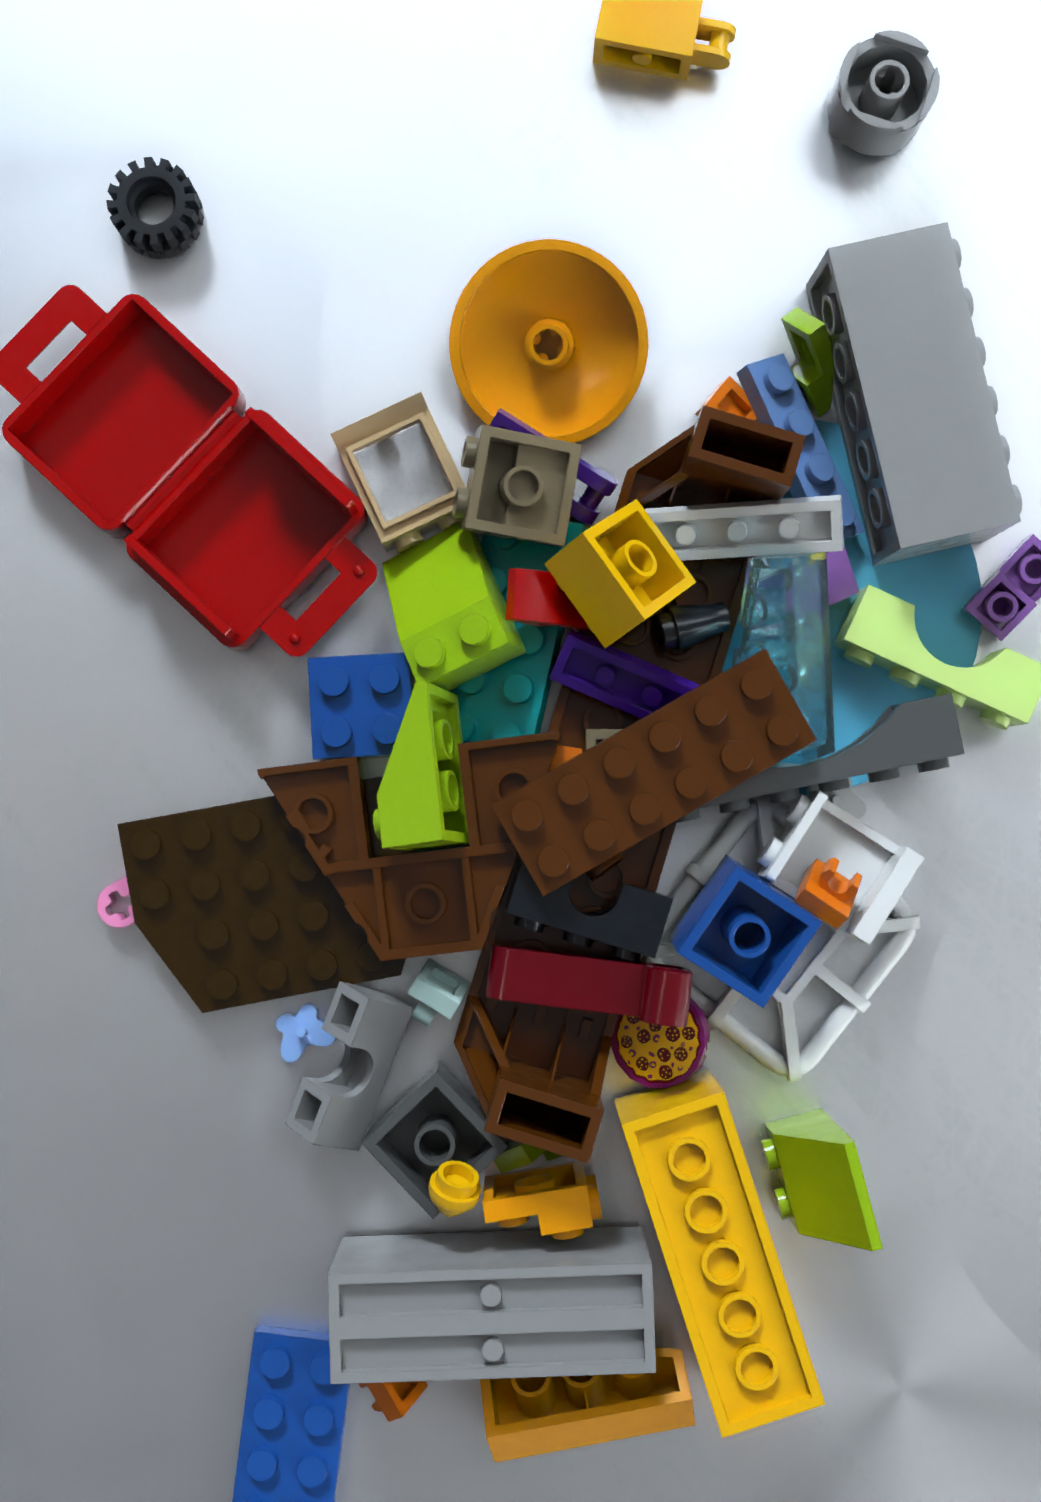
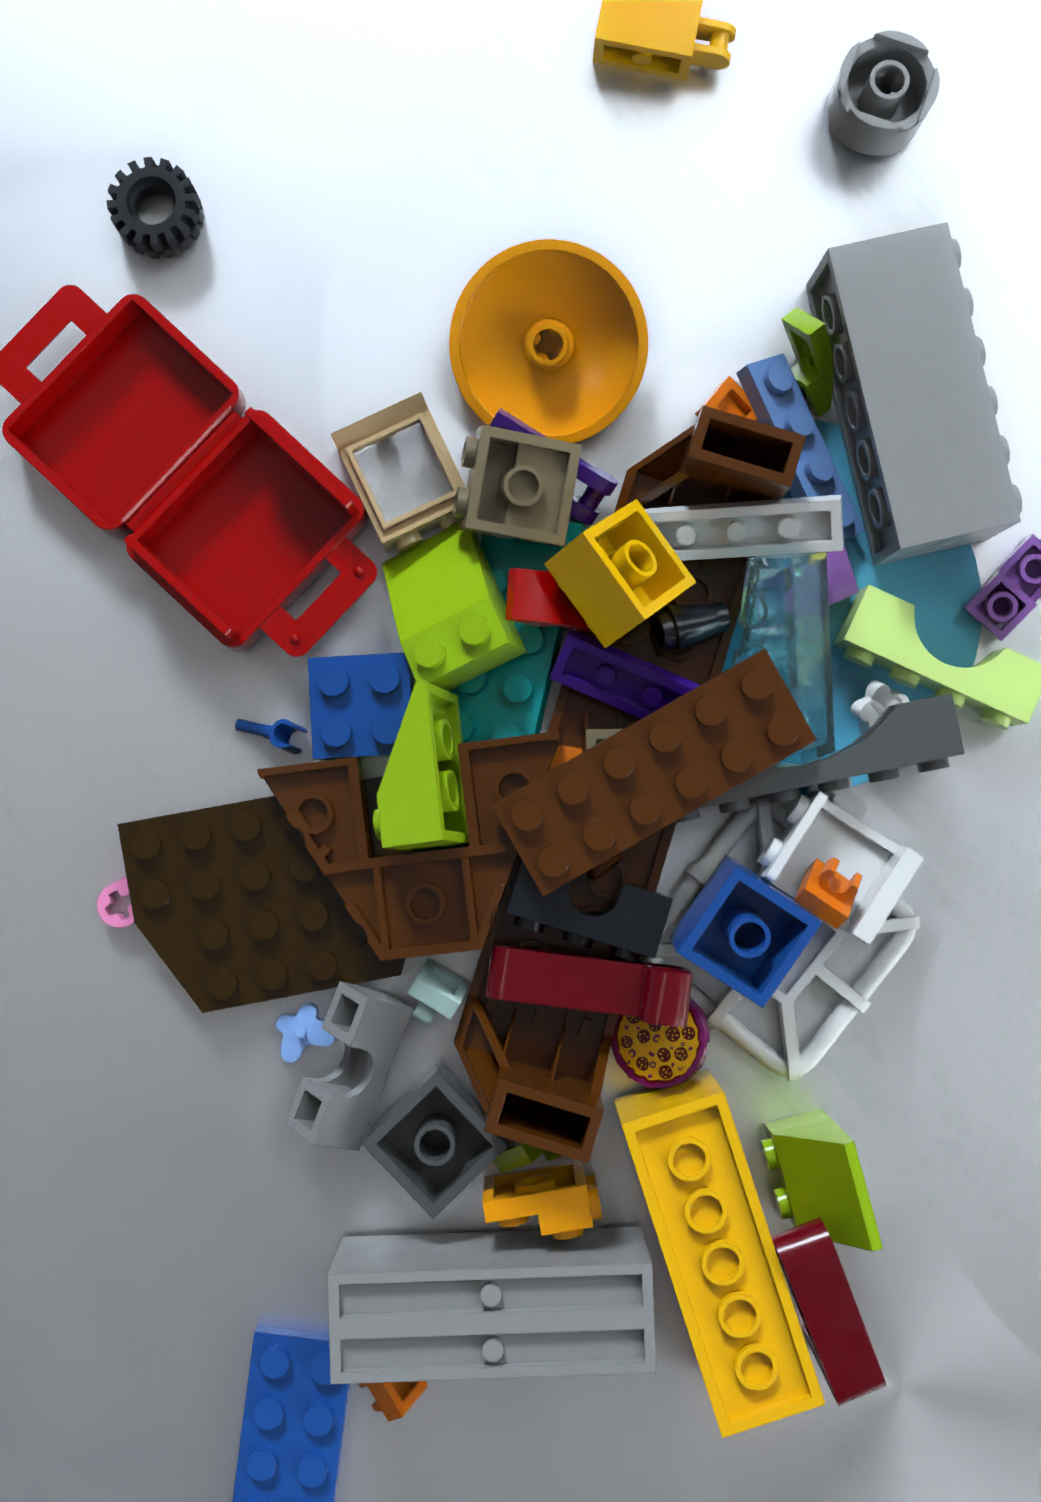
yellow plate [428,1160,481,1217] -> none
light orange wedge [480,1348,695,1463] -> none
none -> blue hand [235,719,308,754]
none -> dark red beam [771,1217,887,1406]
none -> white piece [850,680,909,735]

